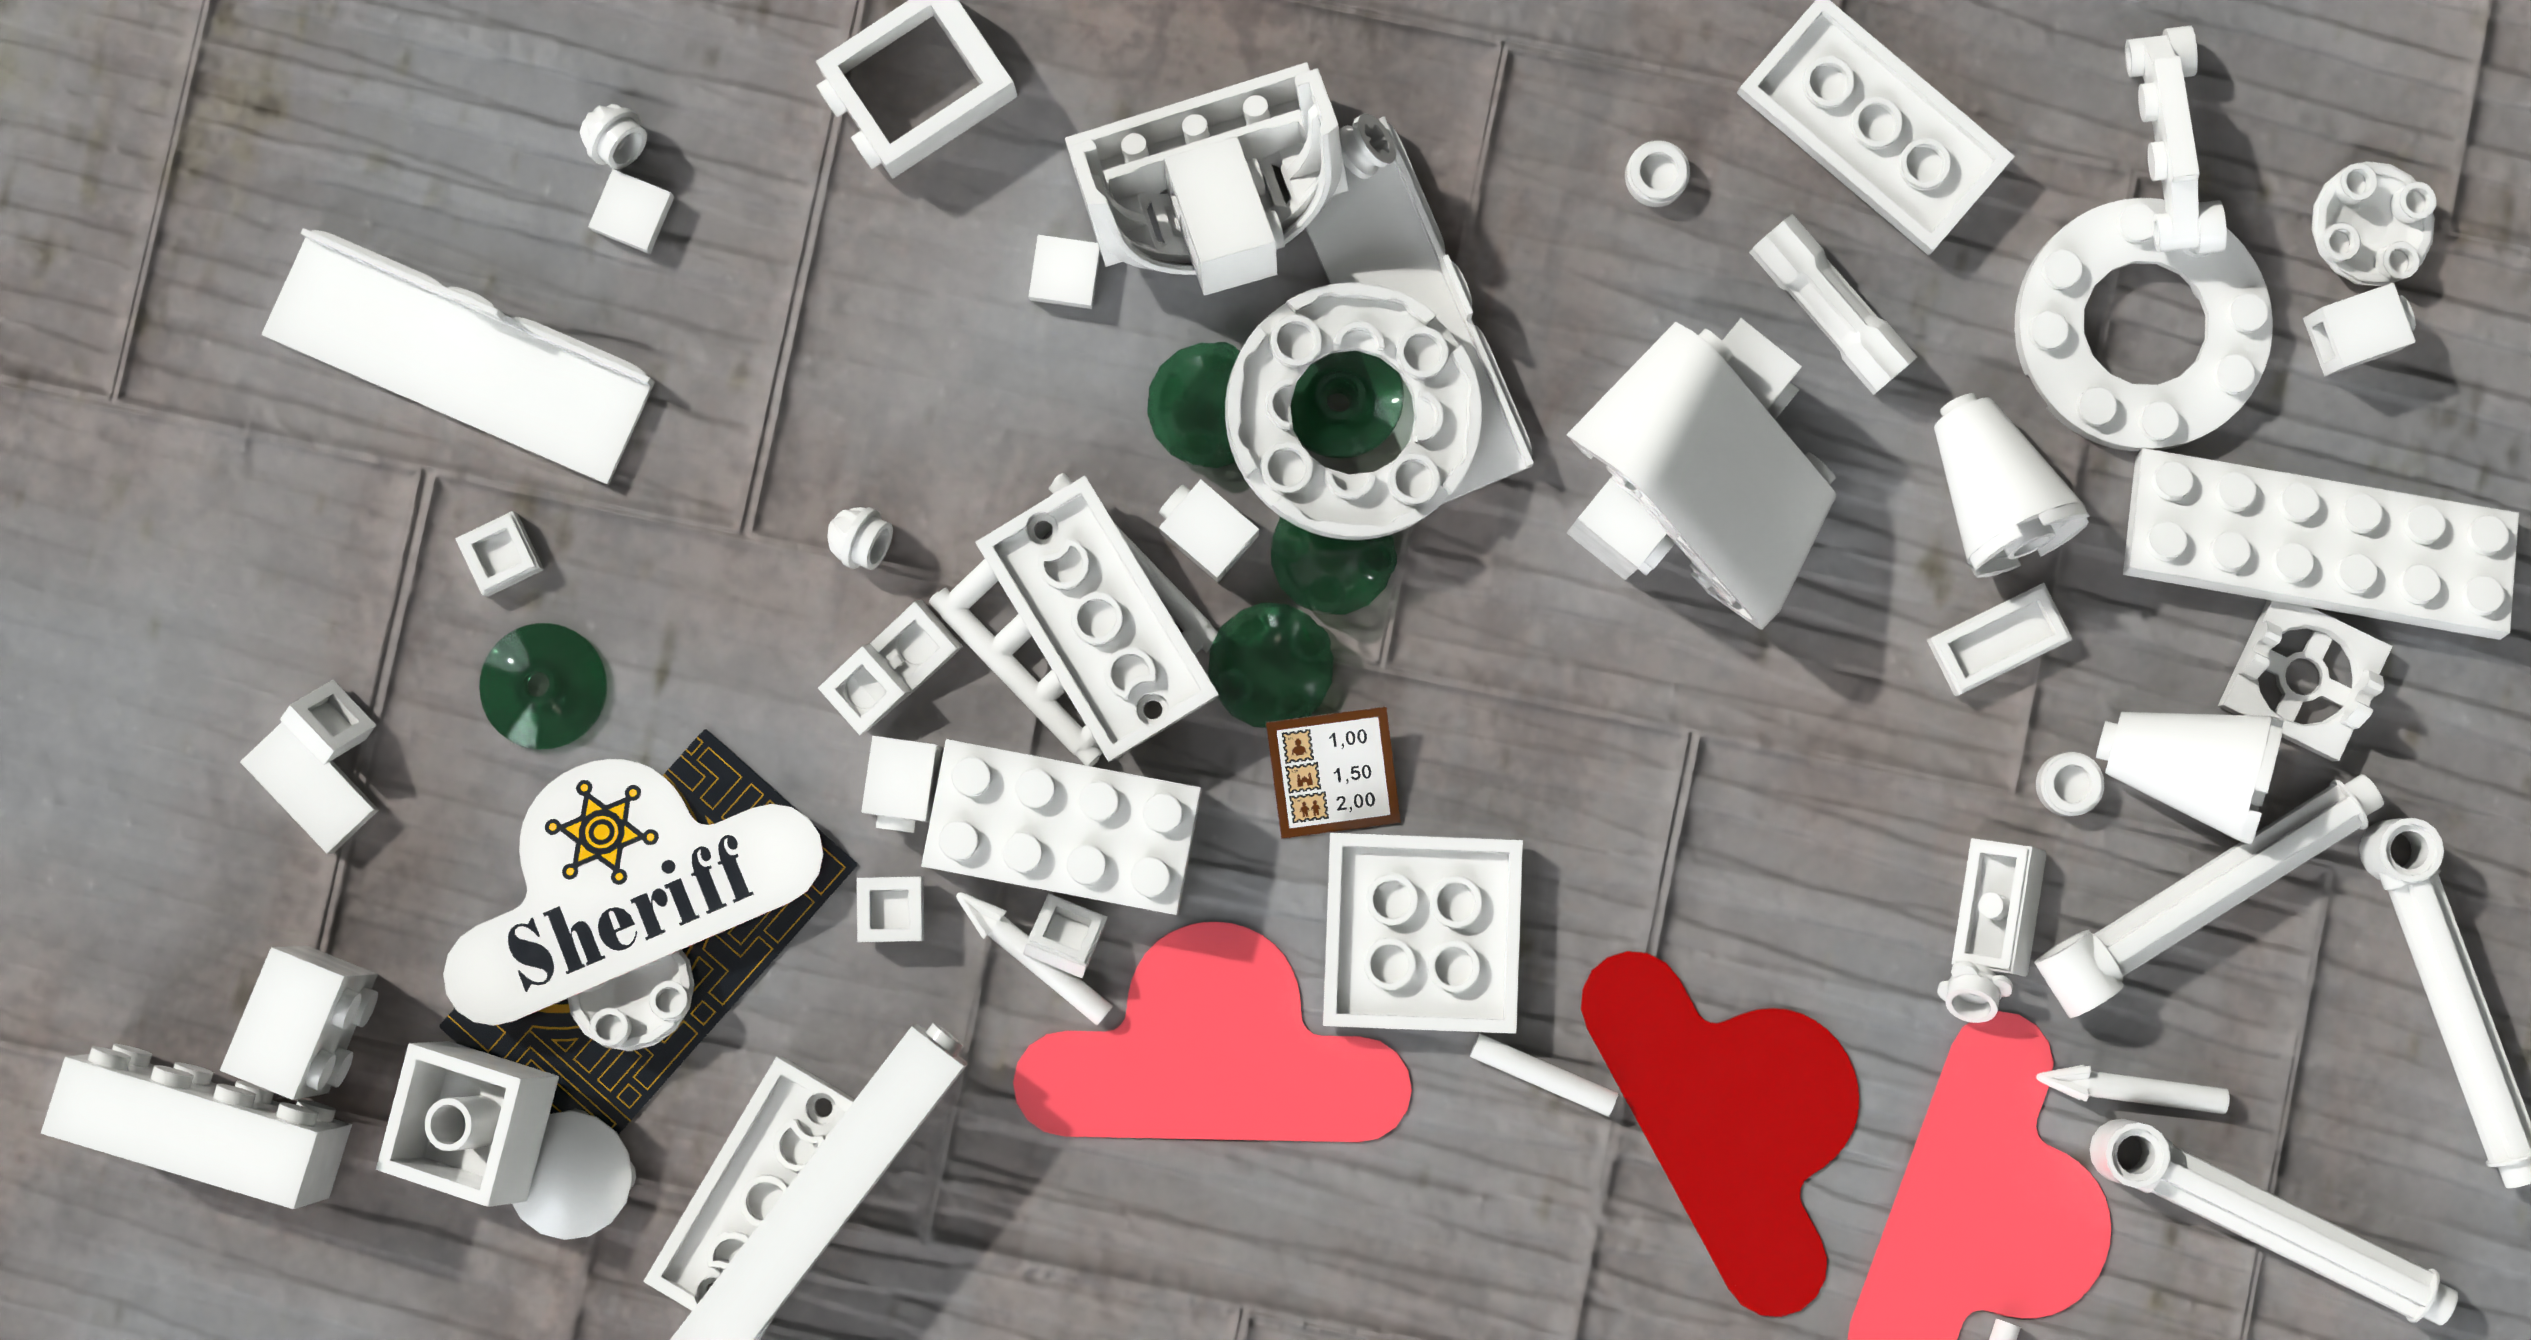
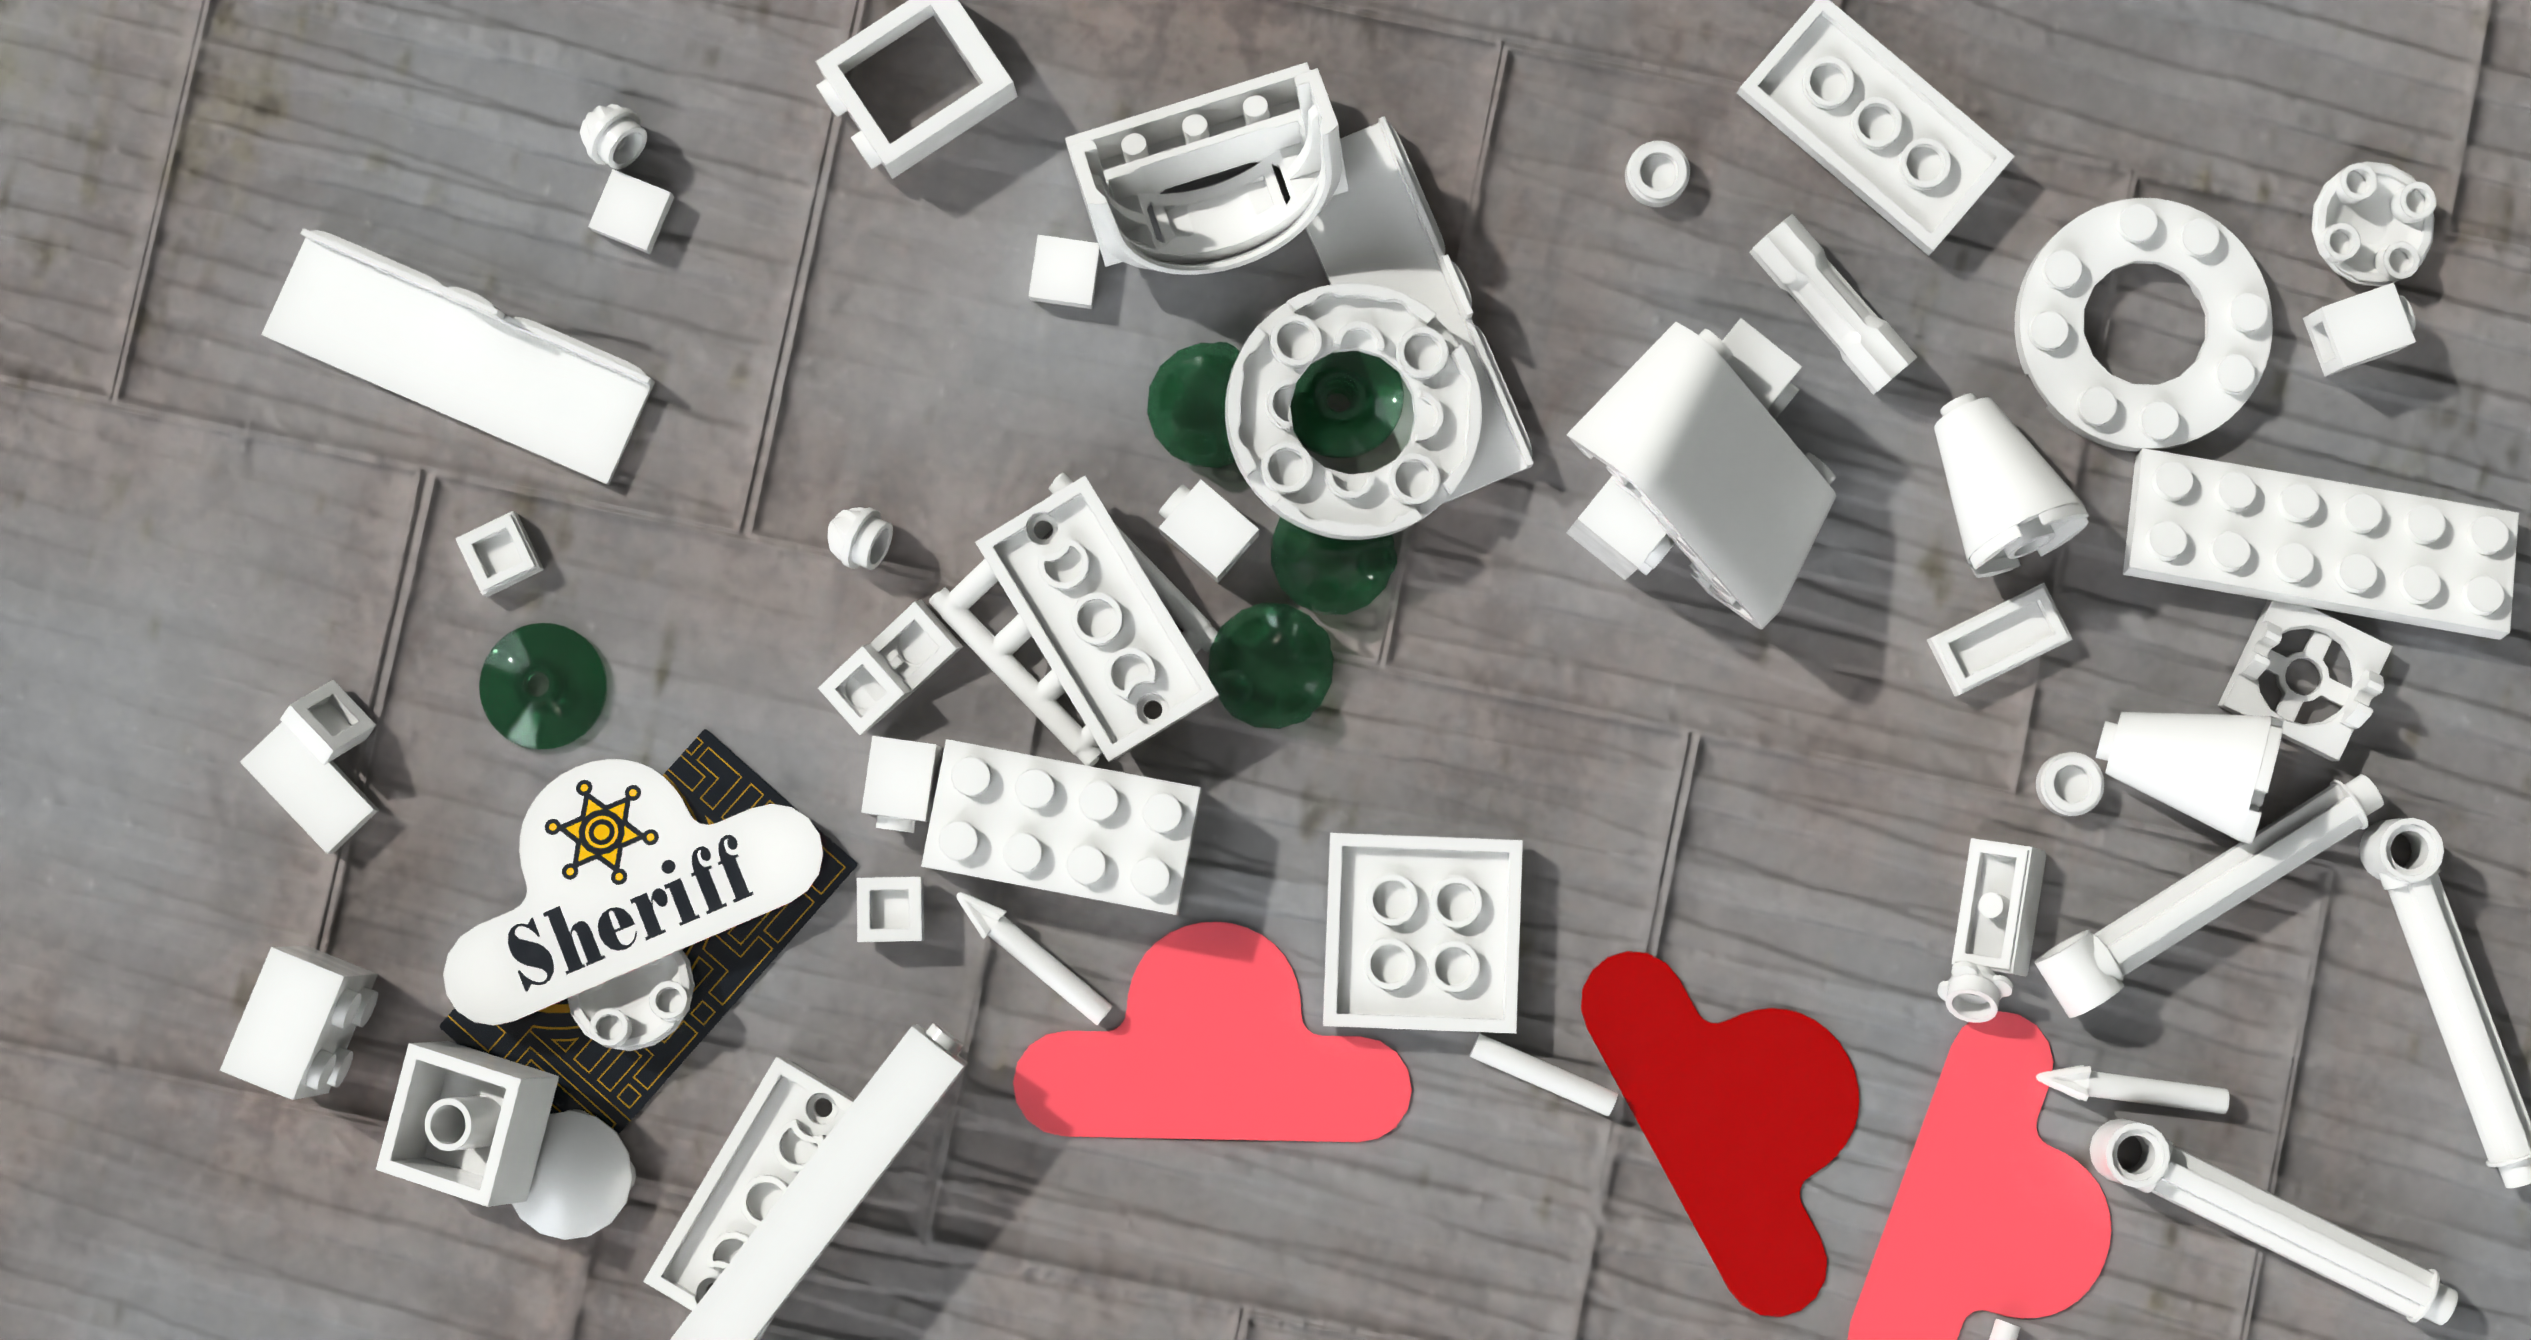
white brick [41,1044,352,1209] -> none
white tile [1023,893,1107,978] -> none
white brick [1164,137,1285,296] -> none
sticker [1266,706,1401,839] -> none
white bush [1339,113,1396,179] -> none
white plate [2125,25,2227,254] -> none

